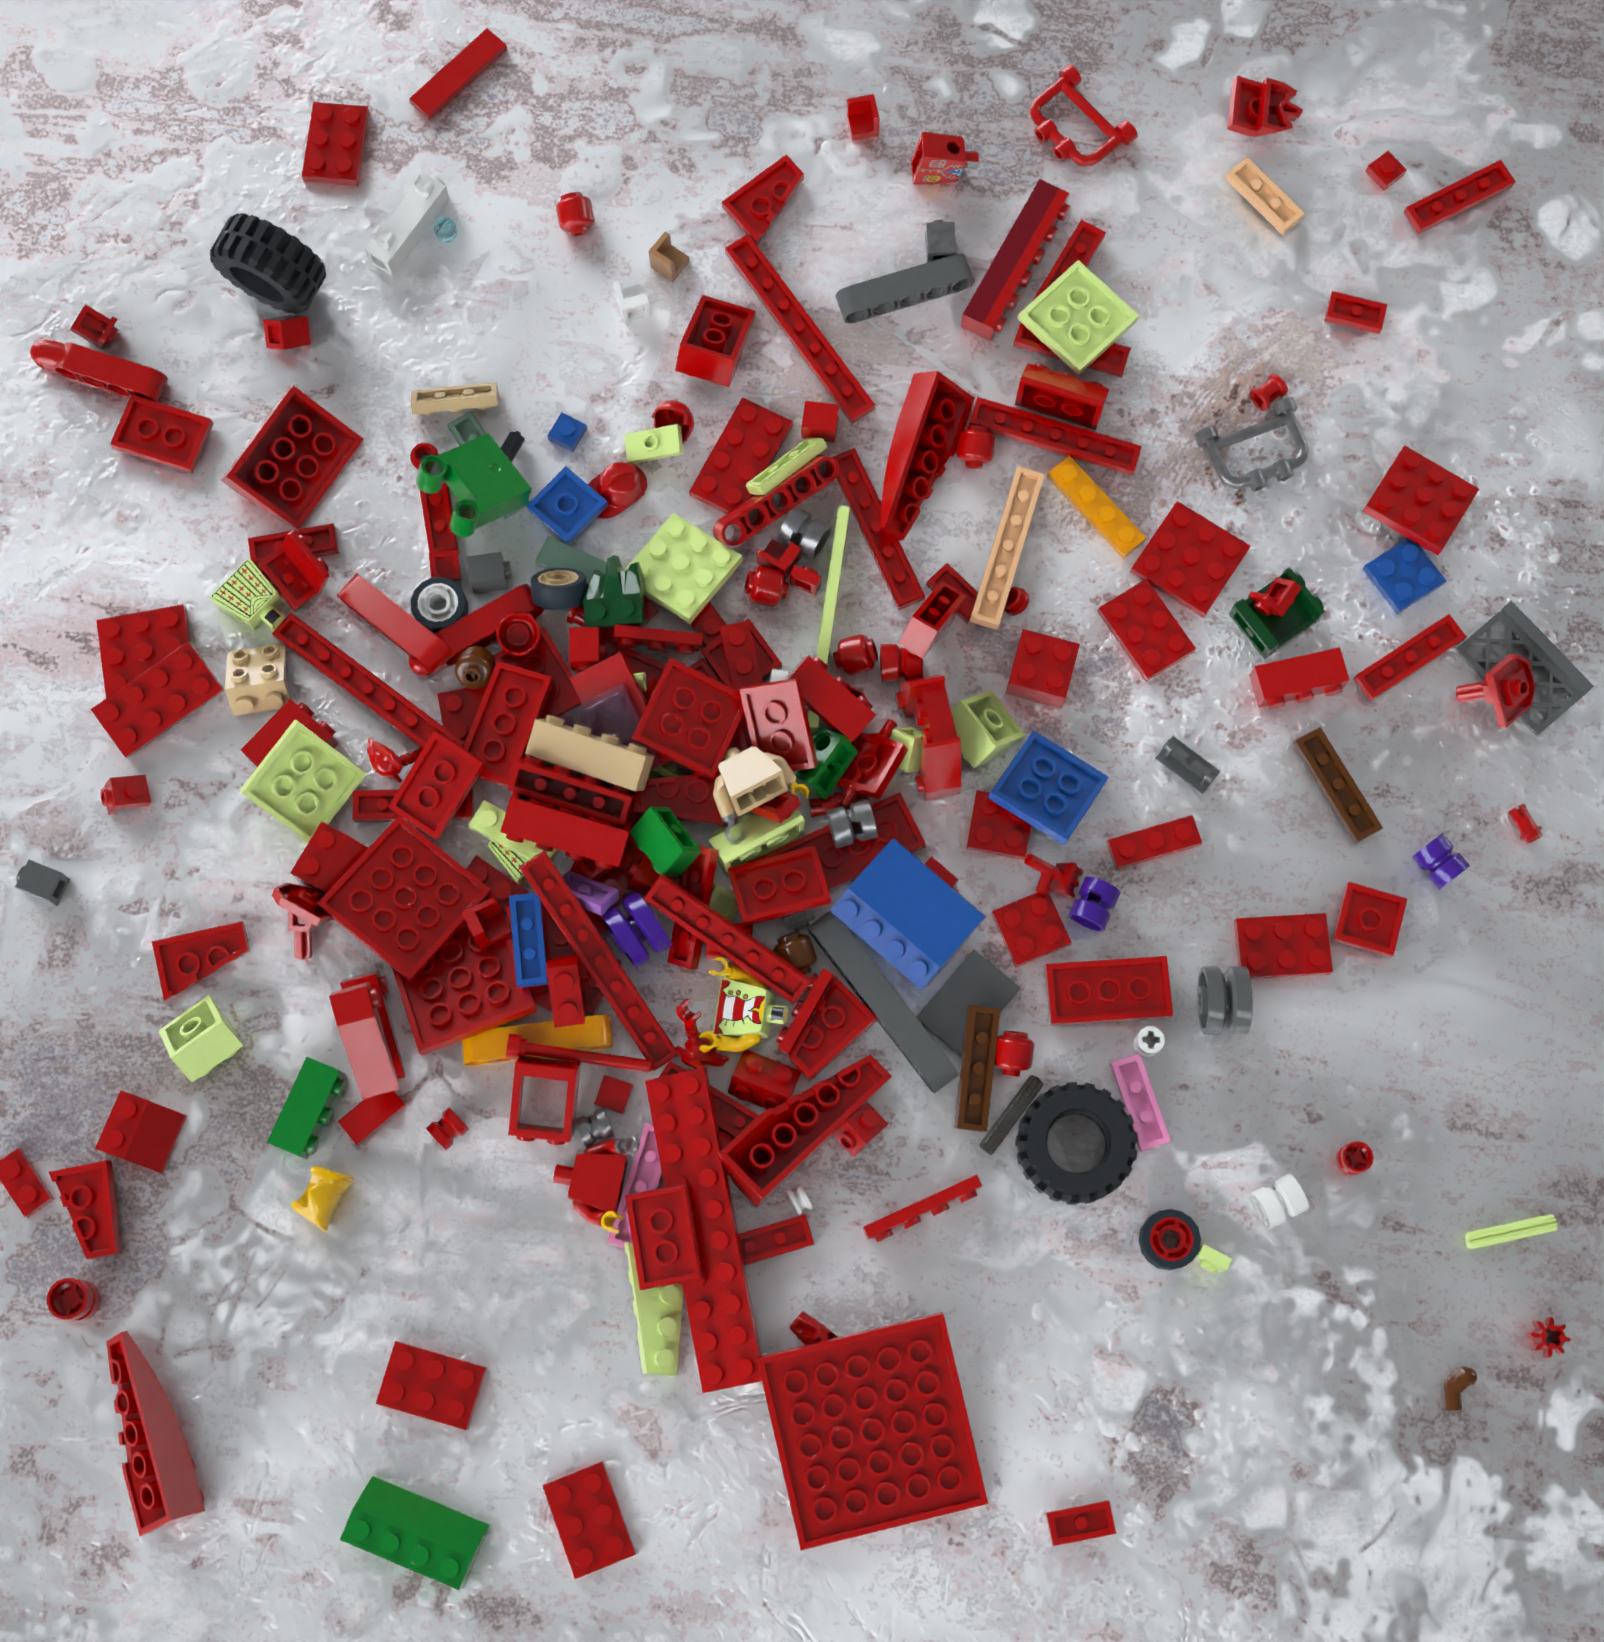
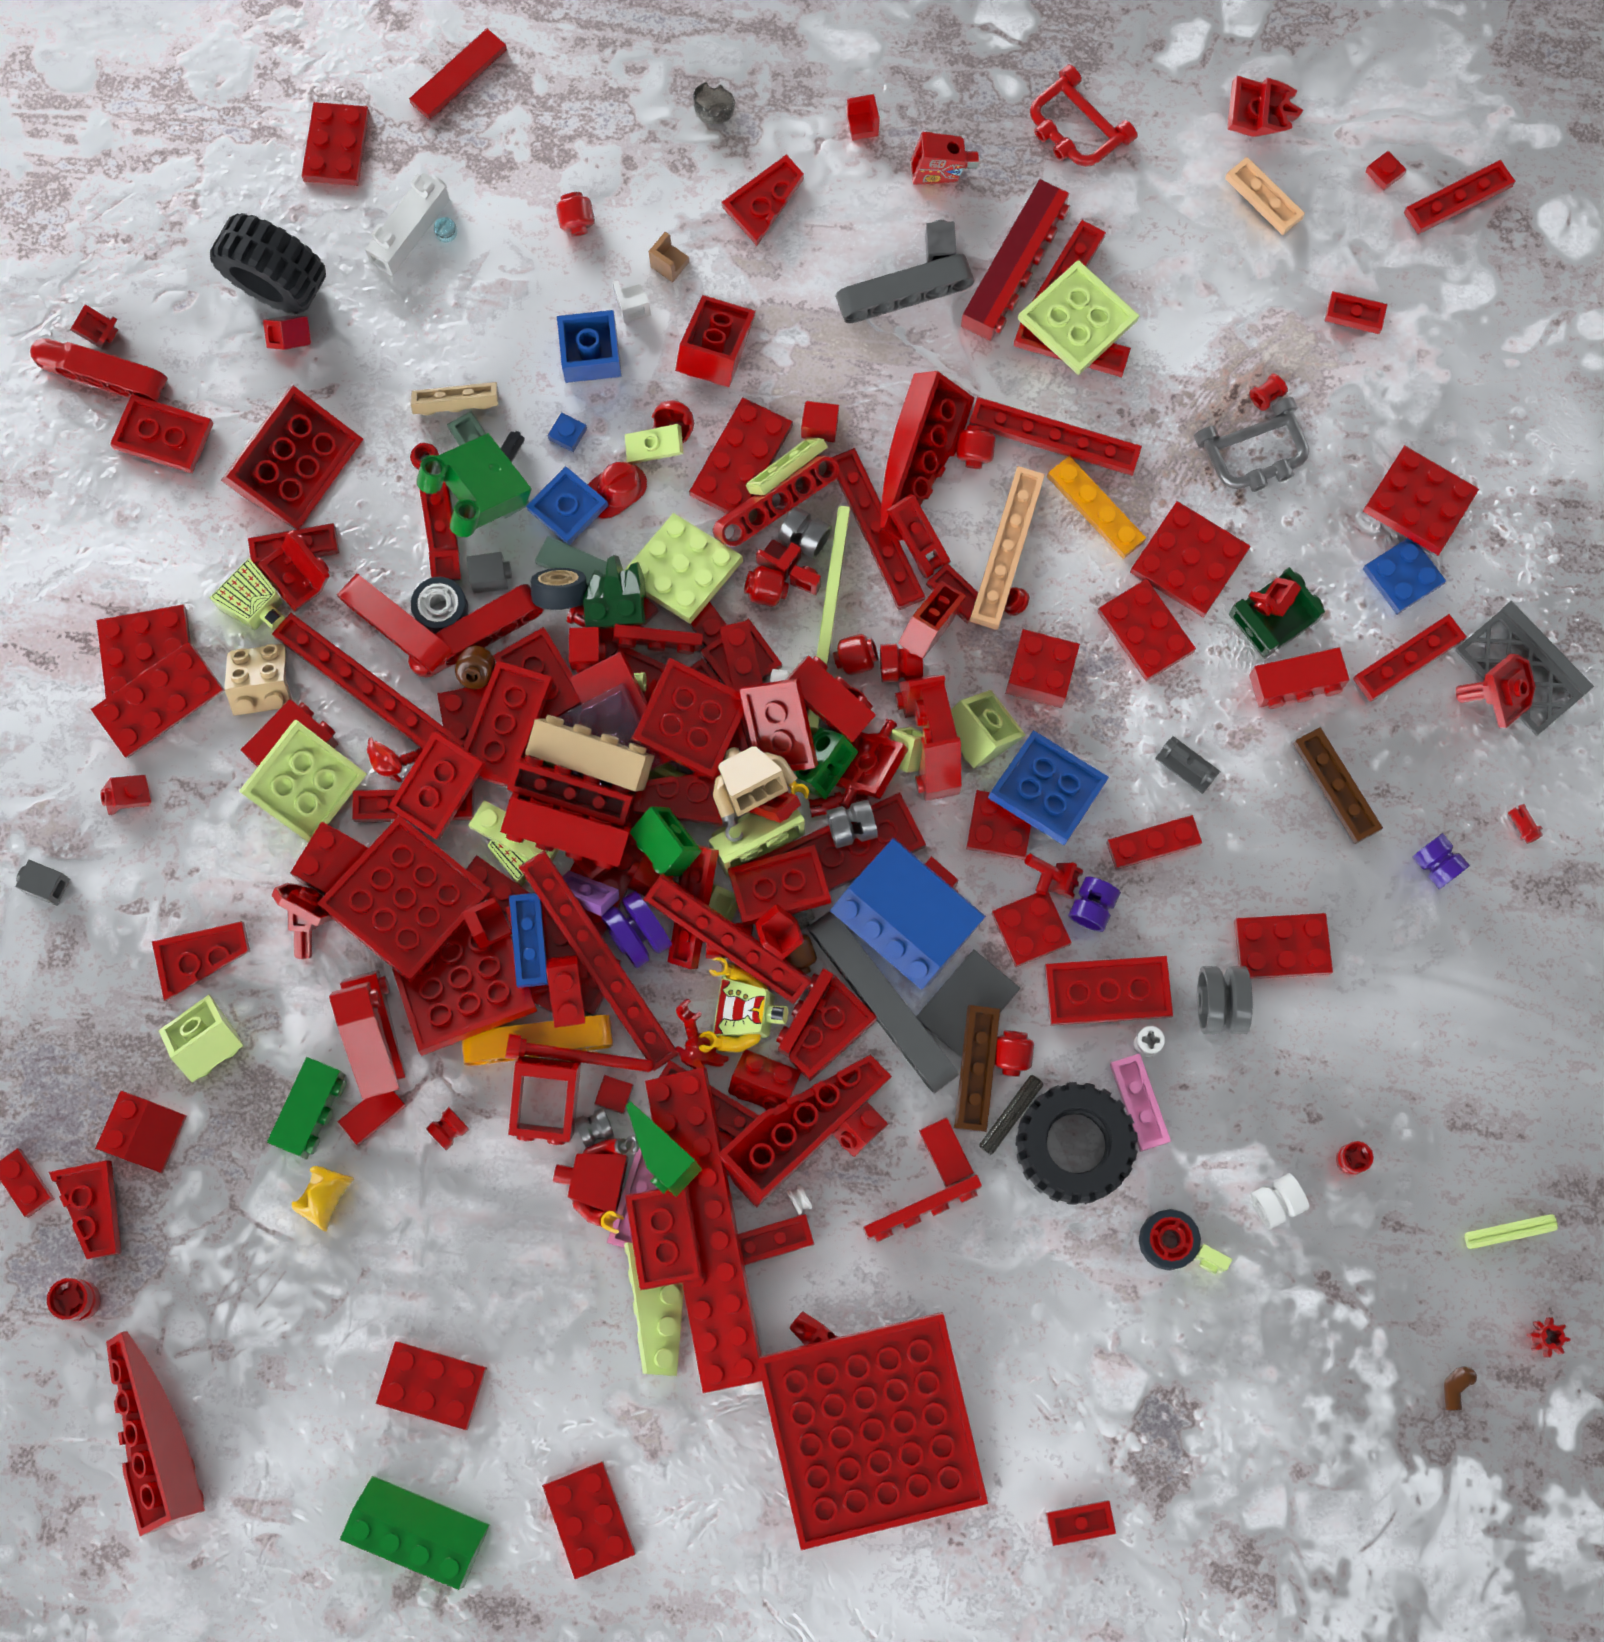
red hair [496,612,541,656] -> none
red plate [725,234,875,424] -> none
red slope [1015,363,1109,431] -> none
red plate [1332,882,1407,958] -> none
none -> blue brick [557,310,622,383]
none -> green slope [626,1101,702,1197]
none -> clear smoke hair [692,82,736,124]
none -> red panel [755,904,804,960]
none -> red plate [887,494,951,579]
none -> red tile [919,1117,974,1187]

